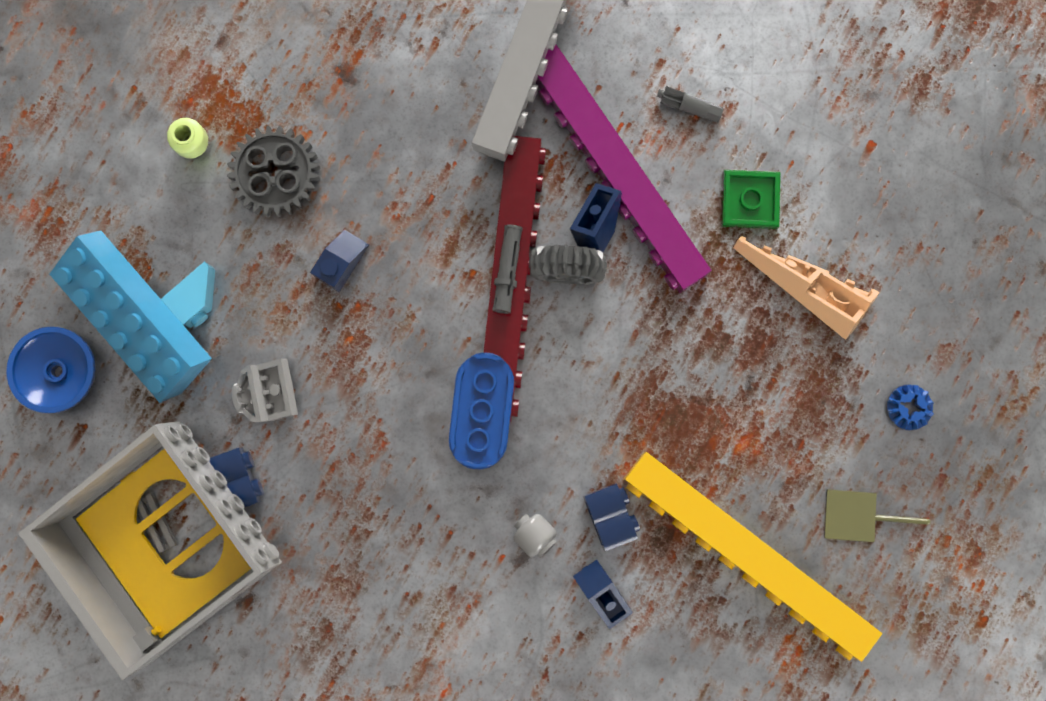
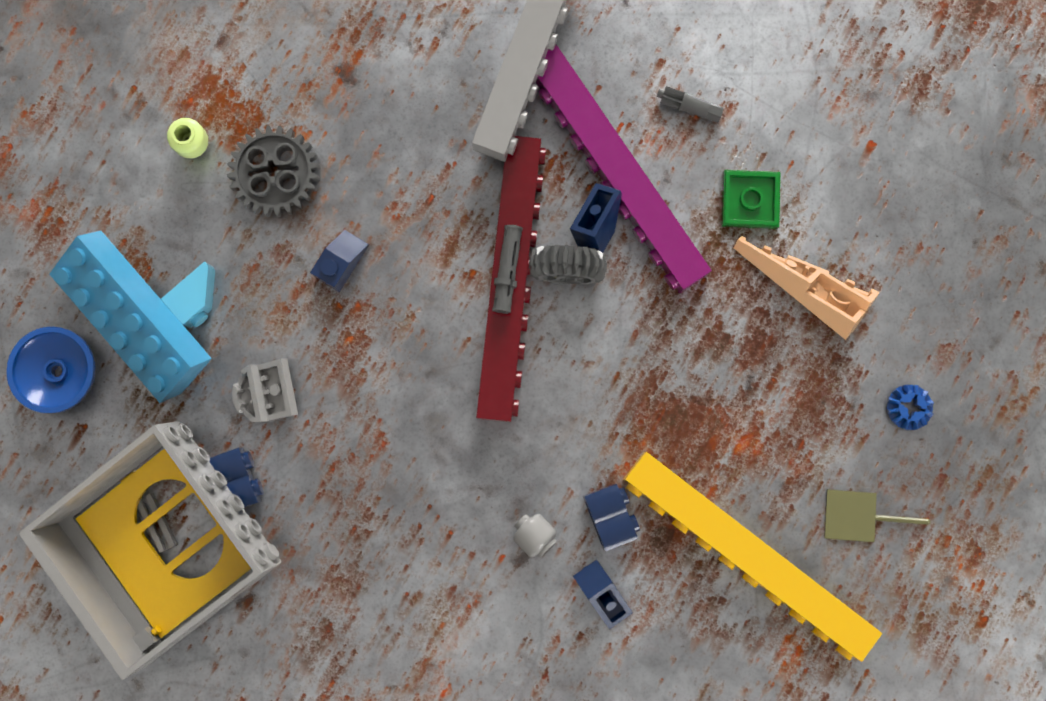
blue tile [449,353,514,470] -> none

